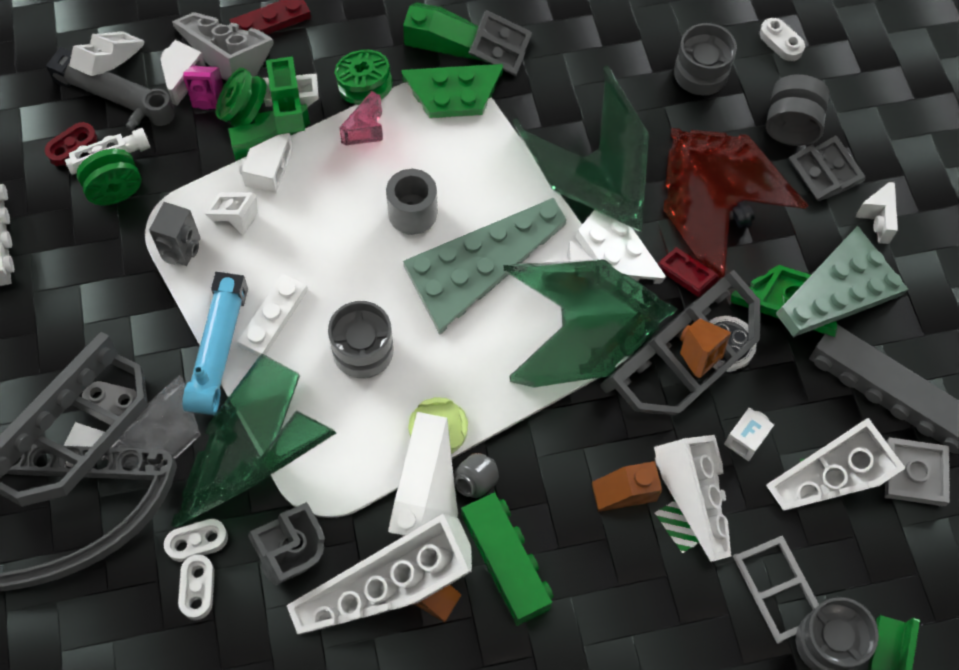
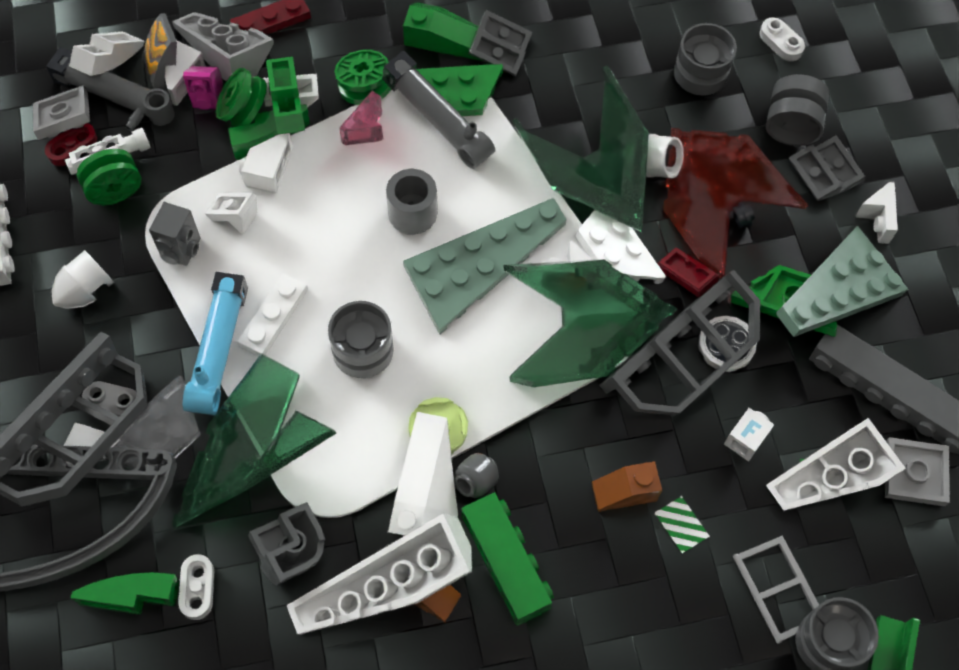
white plate [164,519,228,562] -> none
white wedge [654,435,731,561] -> none
dark orange slope [680,318,731,378] -> none
none -> light grey plate [33,85,90,140]
none -> white helmet [51,250,114,309]
none -> green slope [71,573,180,614]
none -> dark grey slope [143,14,177,89]
none -> dark grey piece [381,50,495,169]
none -> white helmet [625,134,684,178]

